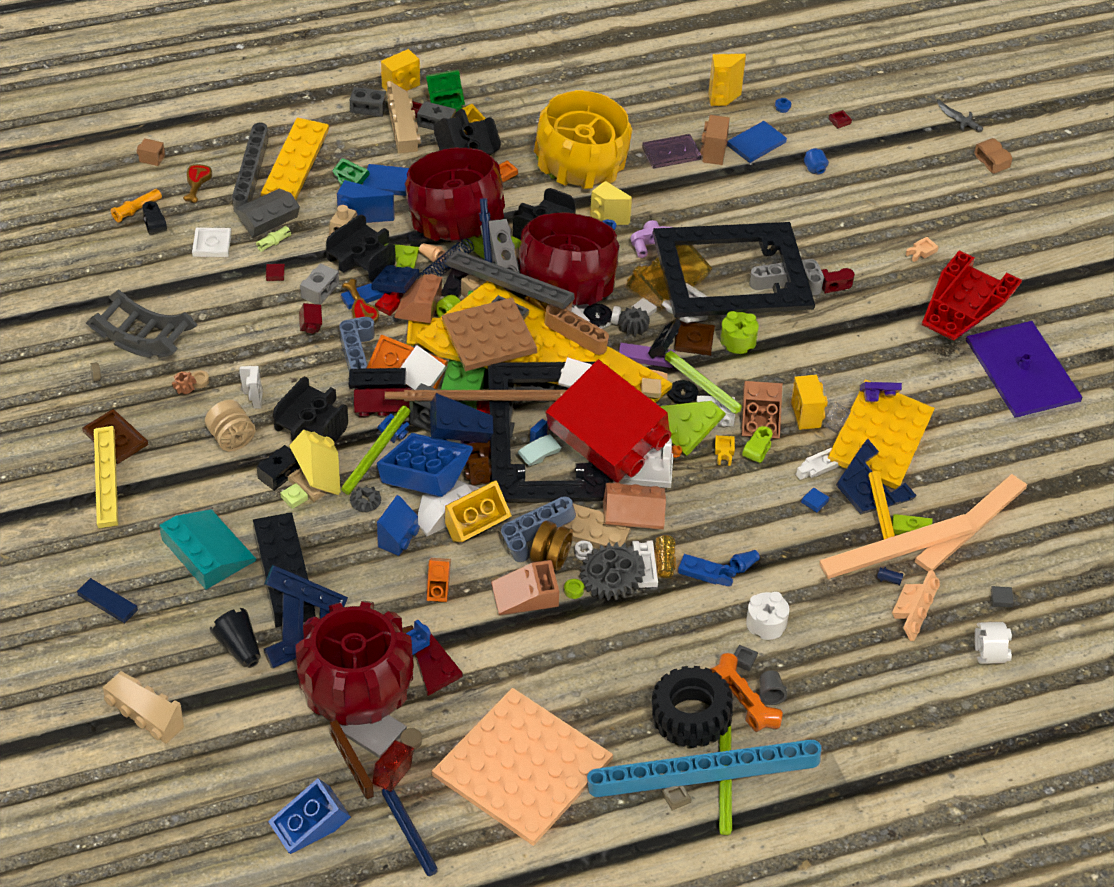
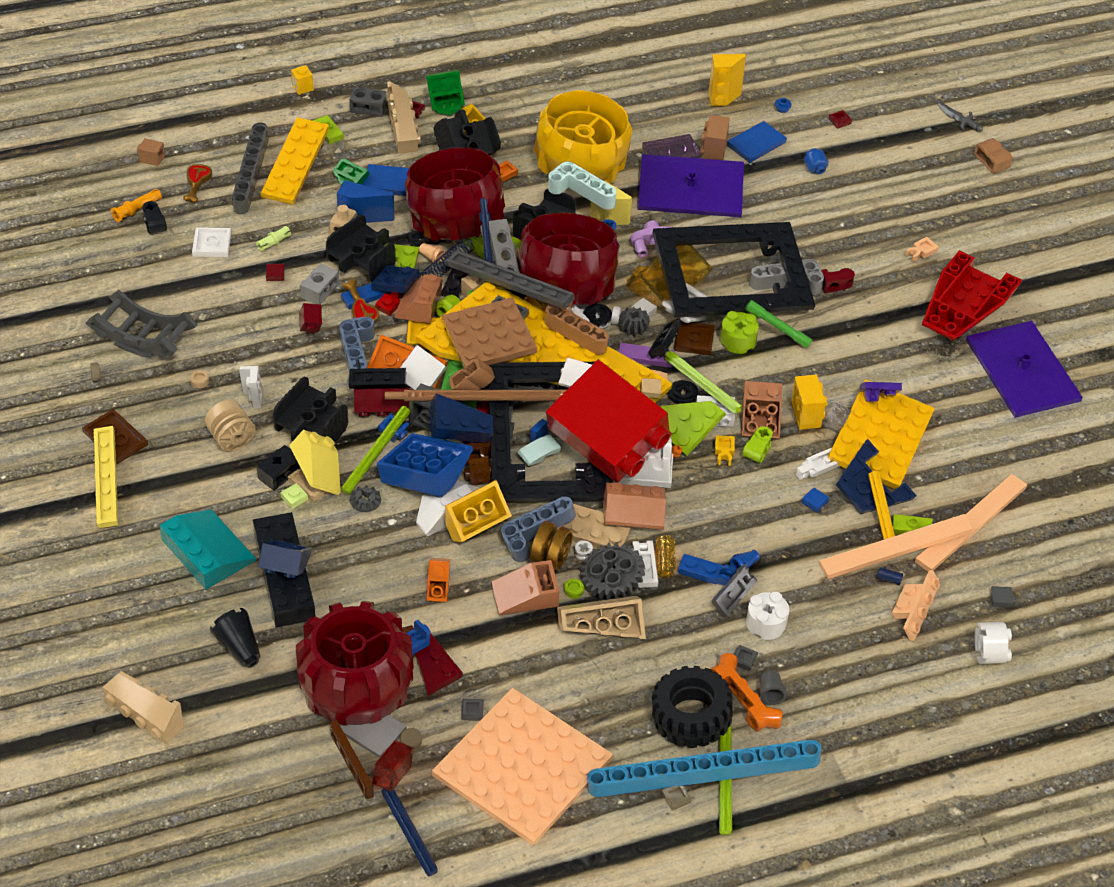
dark blue tile [77,578,138,624] -> none
nougat gear [172,371,197,395] -> none
dark grey slope [234,188,300,238] -> none
dark blue plate [264,565,348,668] -> none
blue slope [268,778,351,854] -> none
blue slope [377,495,420,556] -> none
yellow brick [381,49,420,91] -> none
dark grey brick [417,101,456,130] -> none
none -> dark blue slope [258,539,313,578]
none -> yellow brick [291,65,314,95]
none -> lime plate [313,115,344,145]
none -> medium nougat brick [449,358,495,390]
none -> dark grey tile [462,699,484,721]
none -> light aqua beam [548,162,616,210]
none -> tan wedge [557,596,646,639]
none -> dark purple piece [638,154,744,218]
none -> flat silver plate [711,564,757,617]
none -> bright green piece [745,300,812,349]

